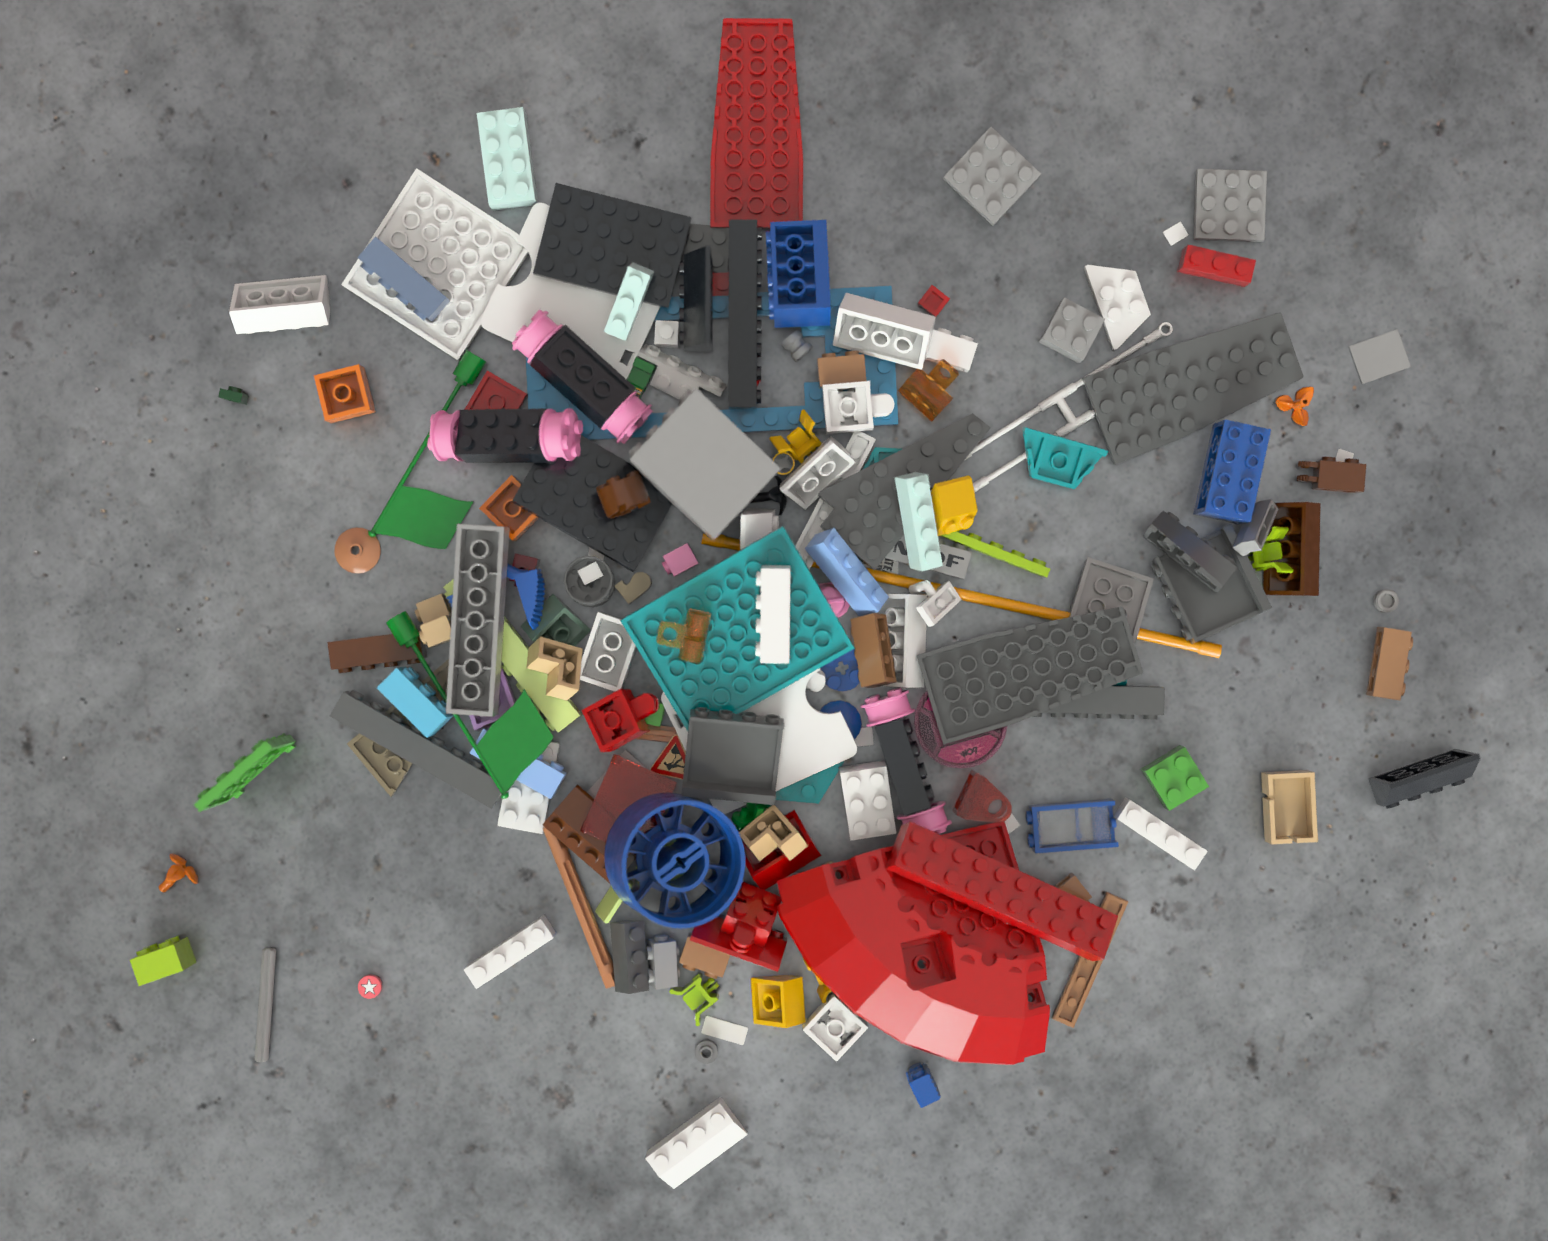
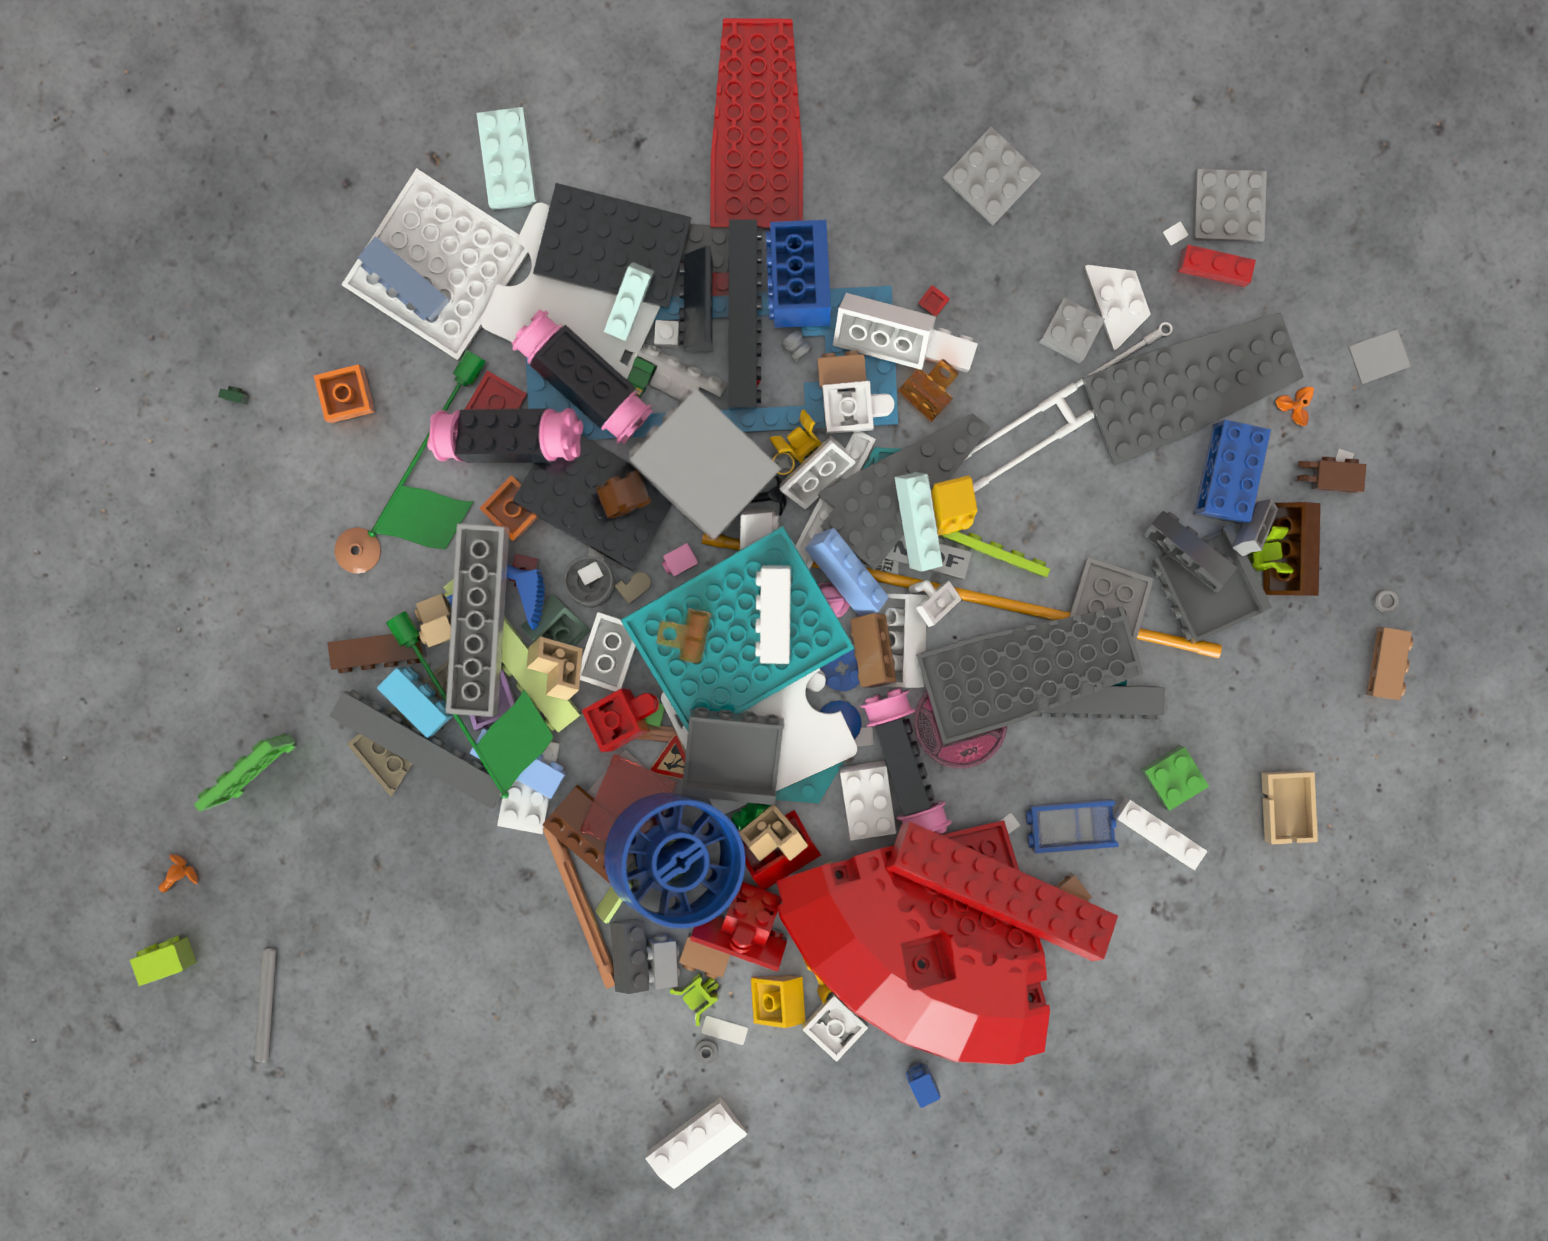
white slope [229,275,330,334] -> none
coral tile [358,974,382,999] -> none
white brick [464,915,557,989] -> none
clear red hose [952,769,1012,823] -> none
teal wing [1022,426,1108,489] -> none
medium nougat tile [1051,891,1128,1028] -> none
black slope [1368,749,1481,809] -> none

